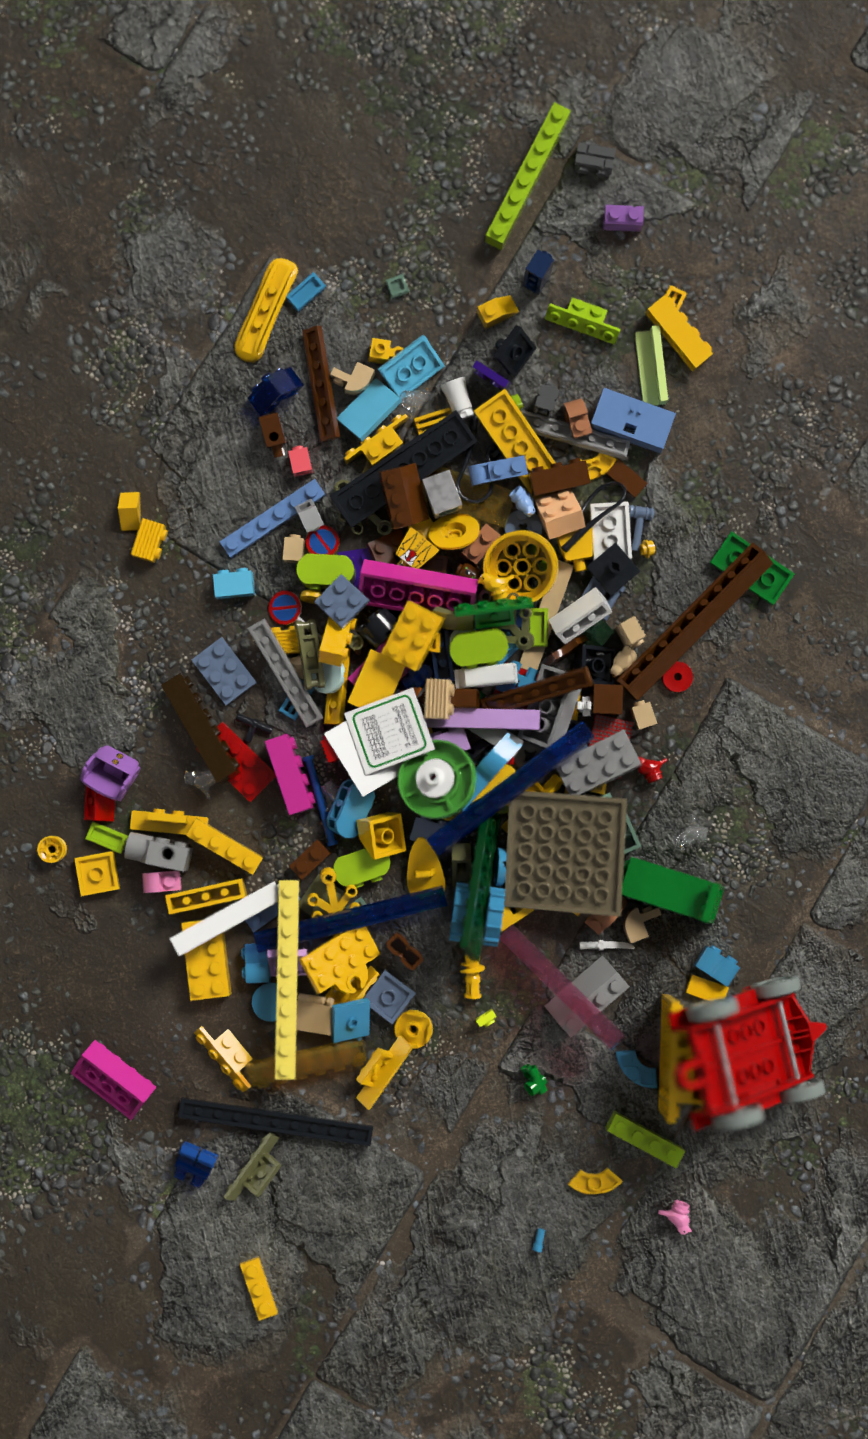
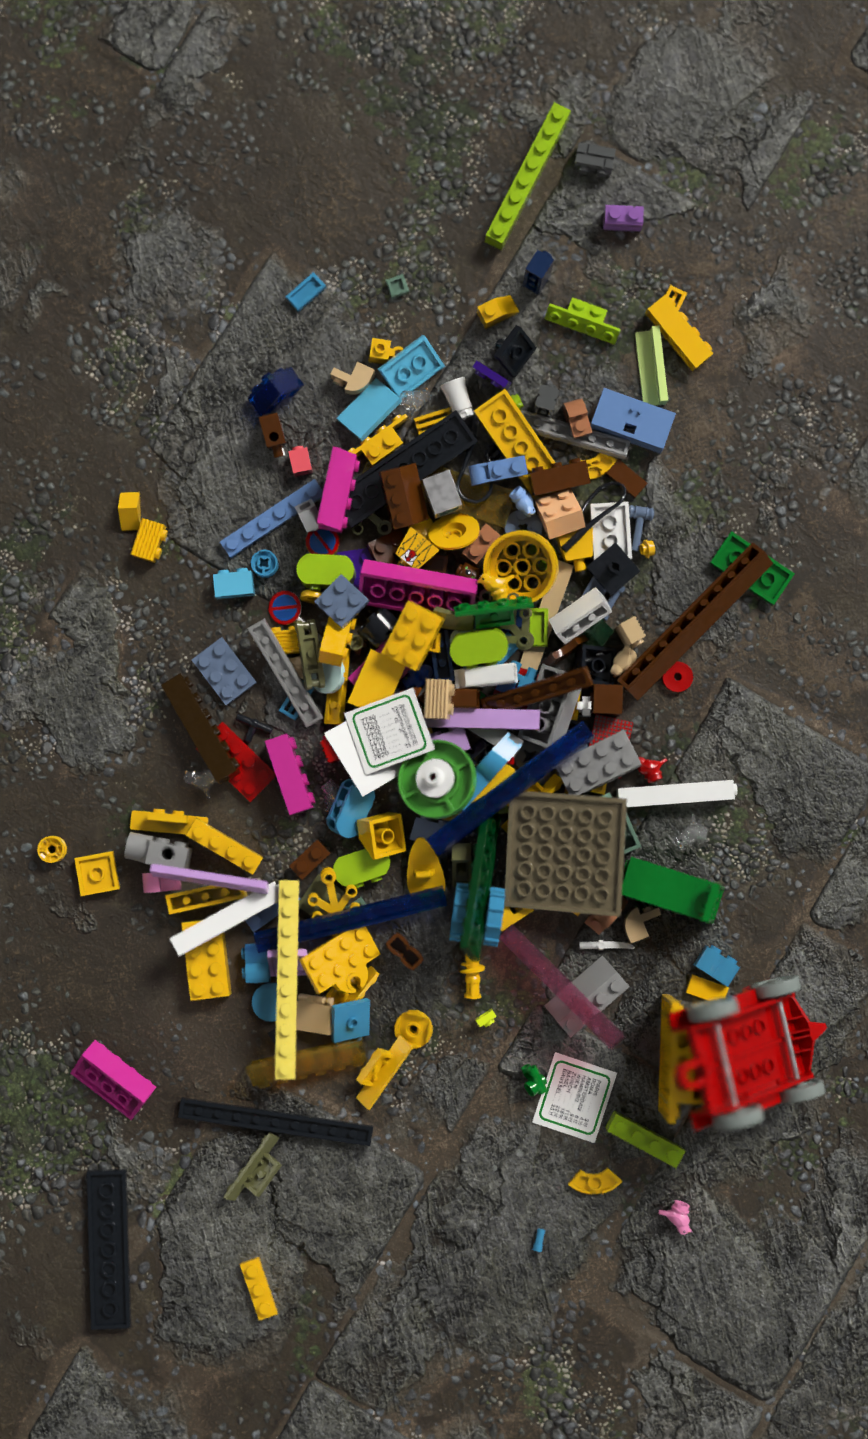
medium lavender piece [80,745,141,801] -> none
red panel [84,786,115,821] -> none
lime tile [85,821,128,854] -> none
hips [174,1141,219,1188] -> none
yellow bracket [194,1026,253,1092] -> none
yellow piece [235,258,298,363] -> none
tan brick [283,534,305,563] -> none
reddish brown plate [302,325,340,442] -> none
blue bar [302,755,338,847] -> none
sand blue plate [363,969,416,1024] -> none
dark azure tile [493,848,507,886] -> none
dark azure tile [615,1050,657,1088] -> none
tan brick [630,700,657,730] -> none
none -> black plate [87,1169,131,1330]
none -> lavender tile [150,864,269,894]
none -> dark azure wheel [251,549,279,578]
none -> dark pink slope [317,446,360,533]
none -> white sticker [532,1052,617,1143]
none -> white brick [616,780,737,807]

